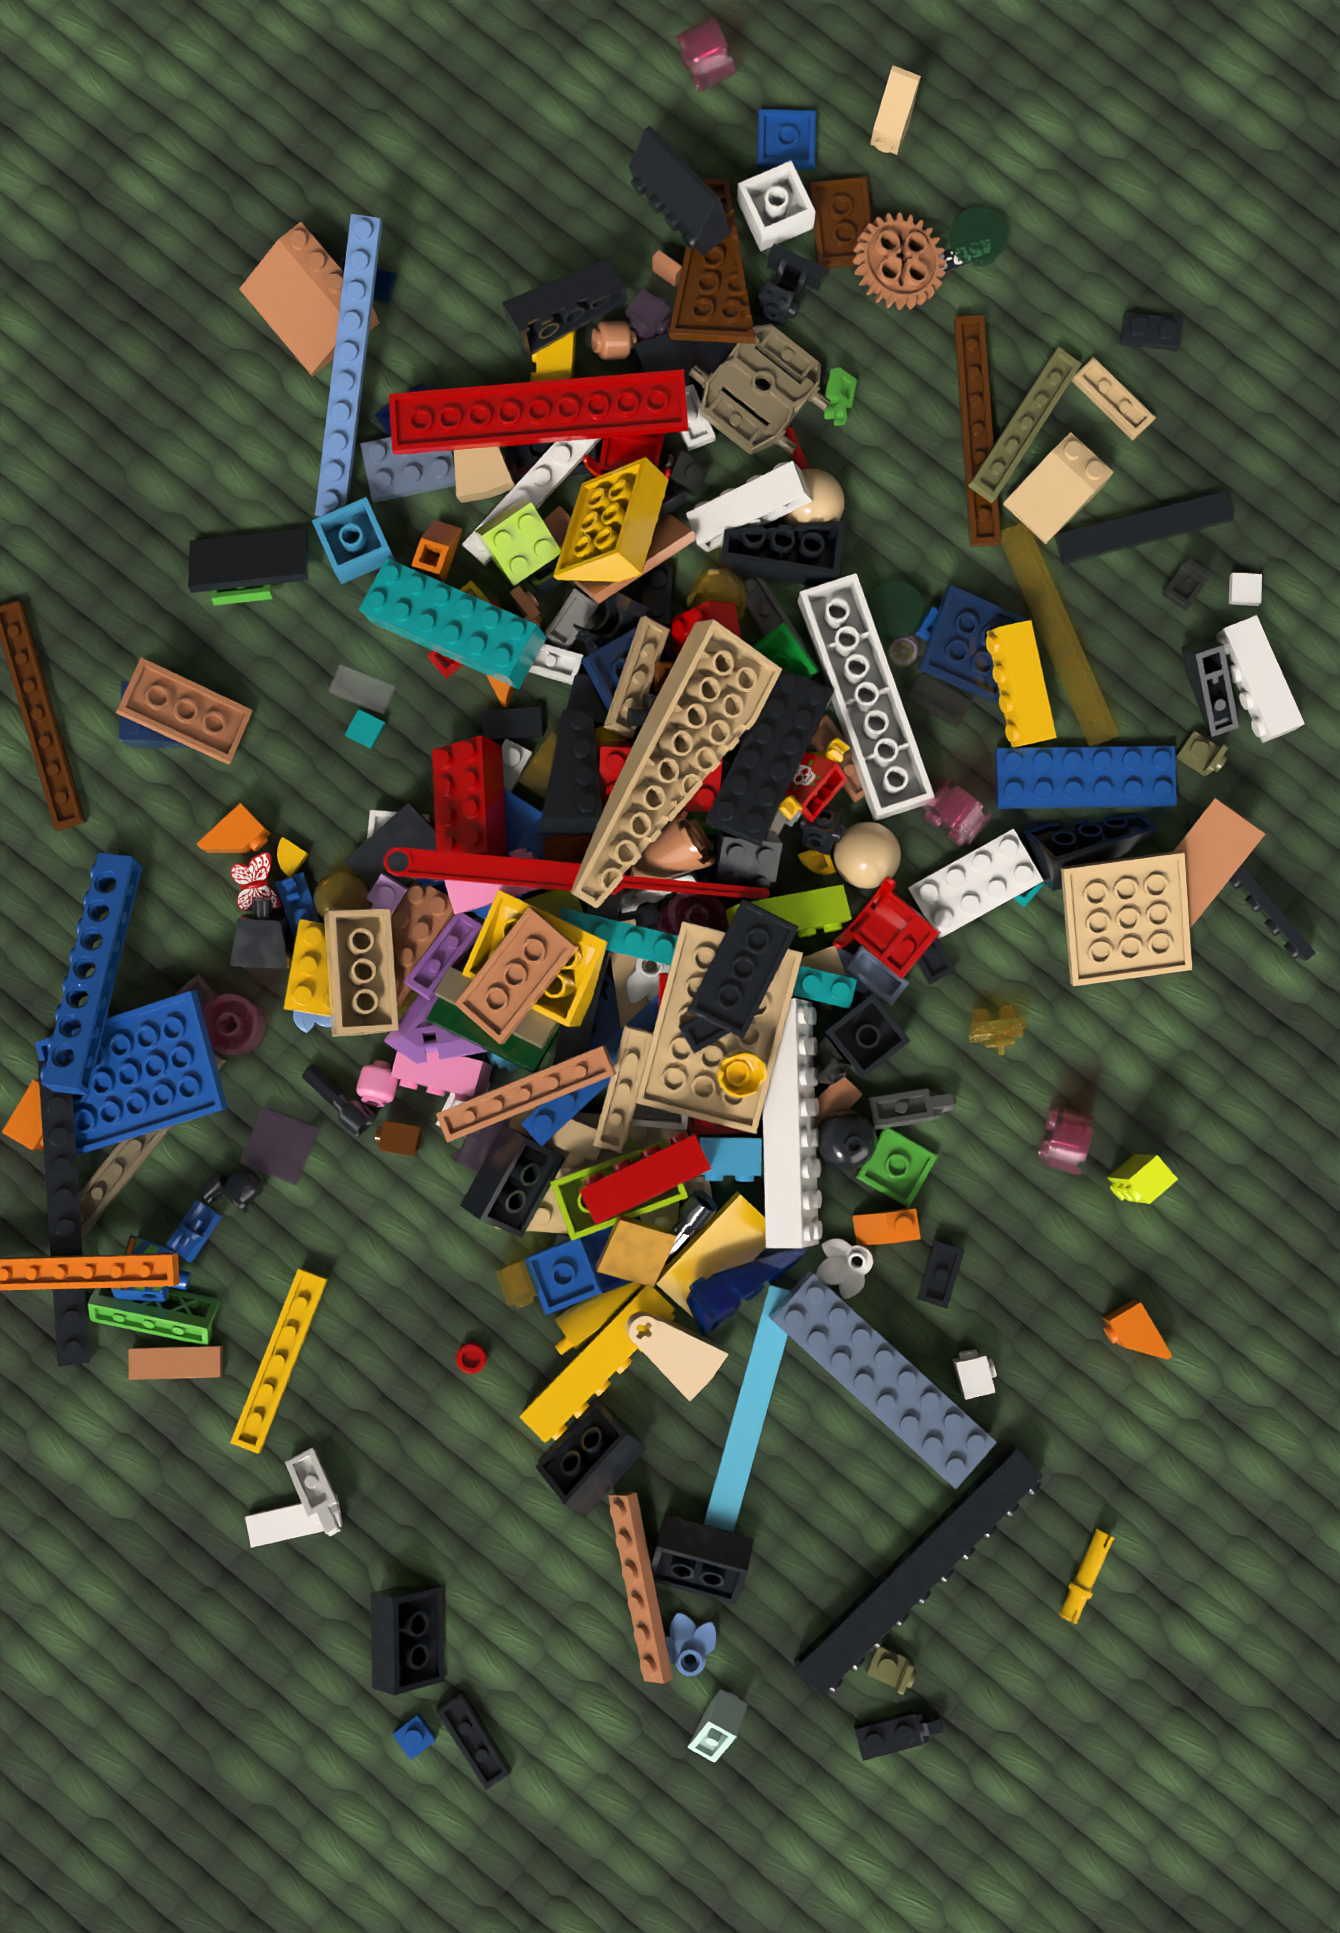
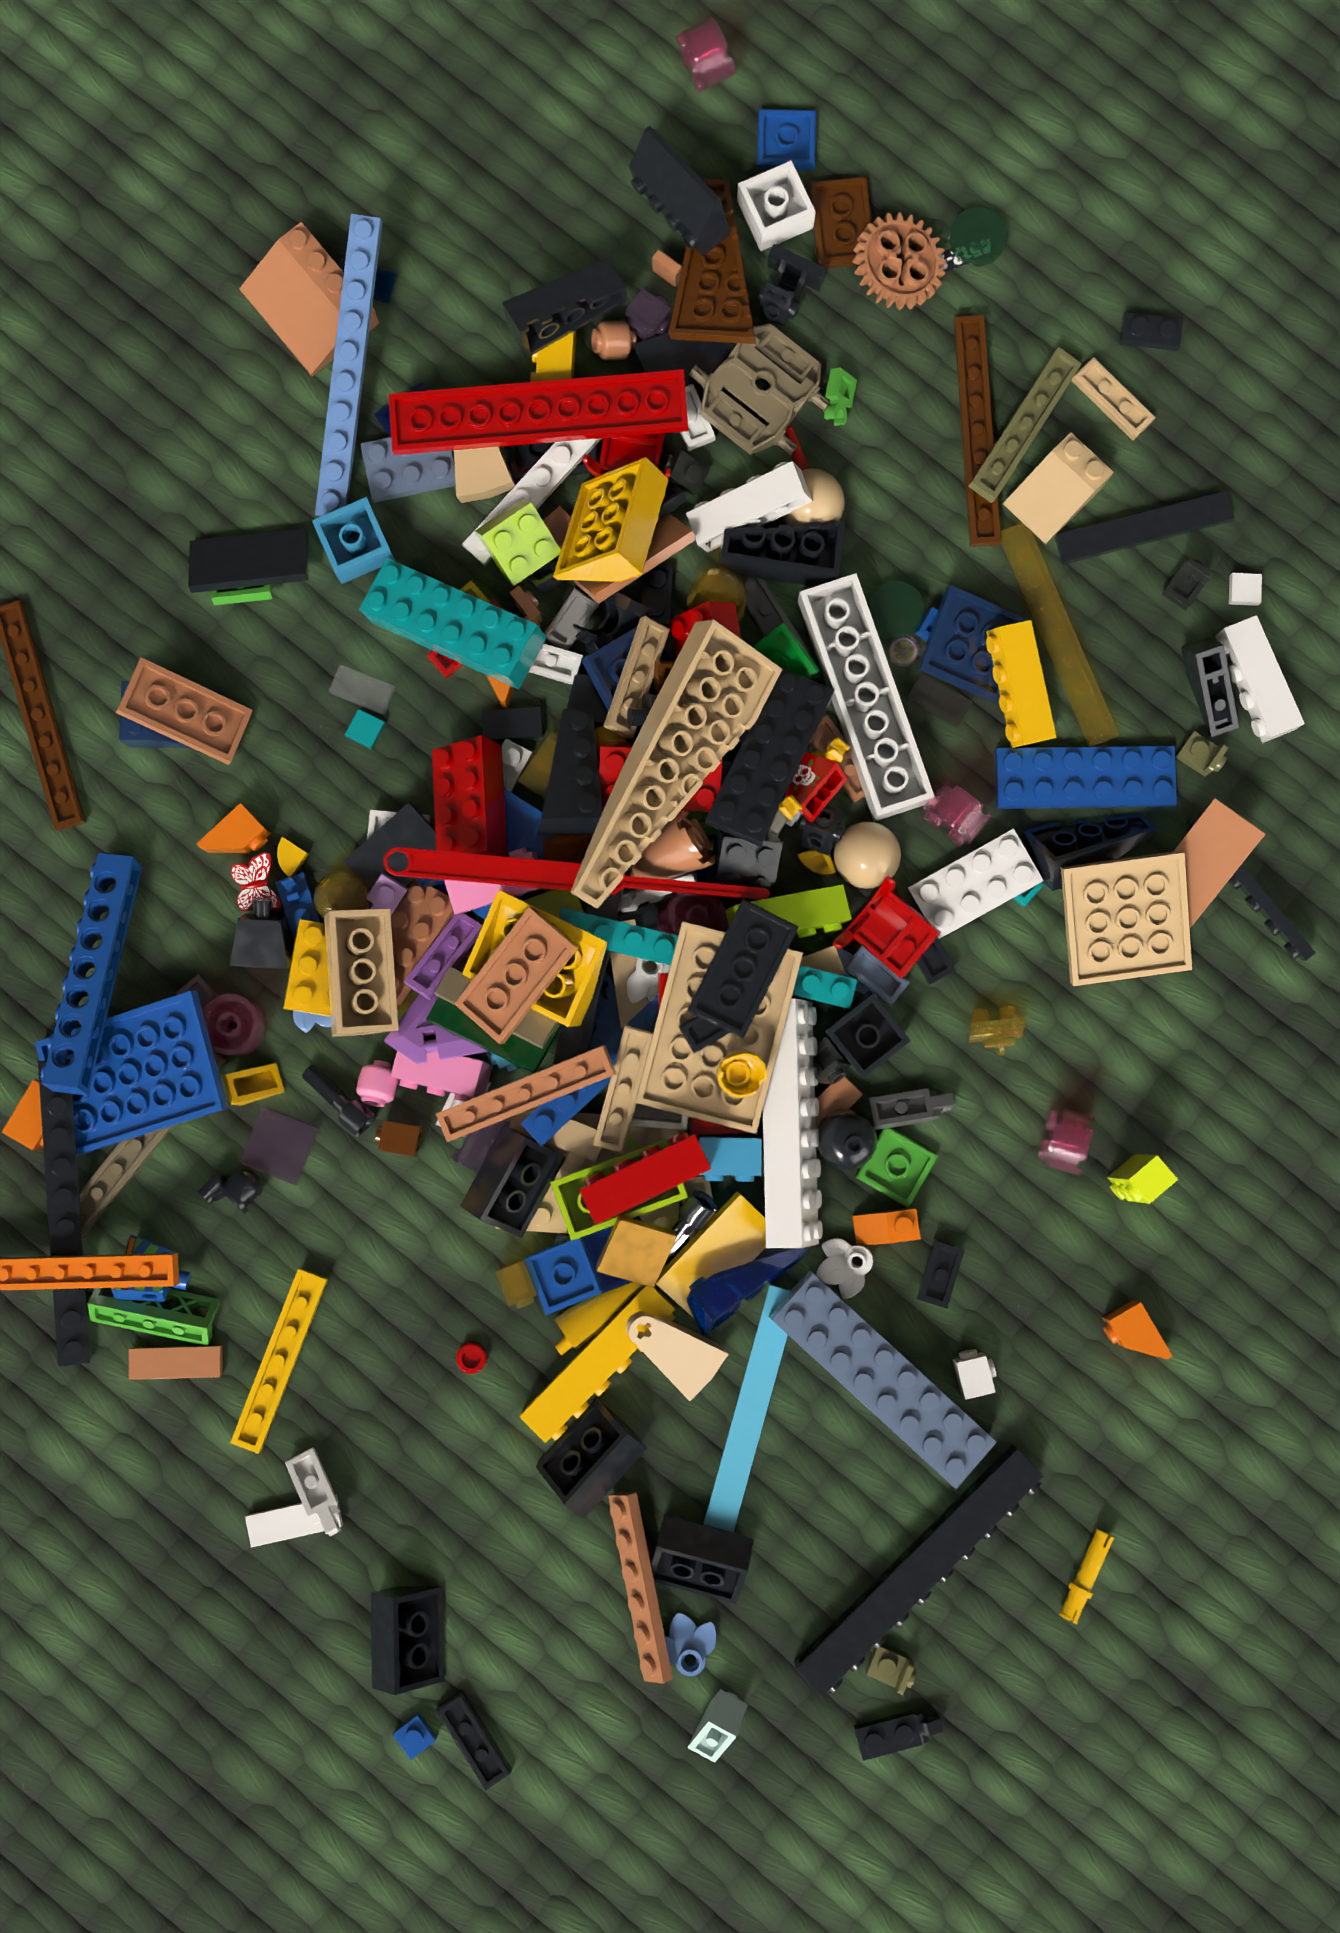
blue hips [165,1199,223,1263] -> none
orange slope [412,520,463,583] -> none
tan slope [871,66,921,155] -> none
none -> yellow slope [223,1063,285,1106]

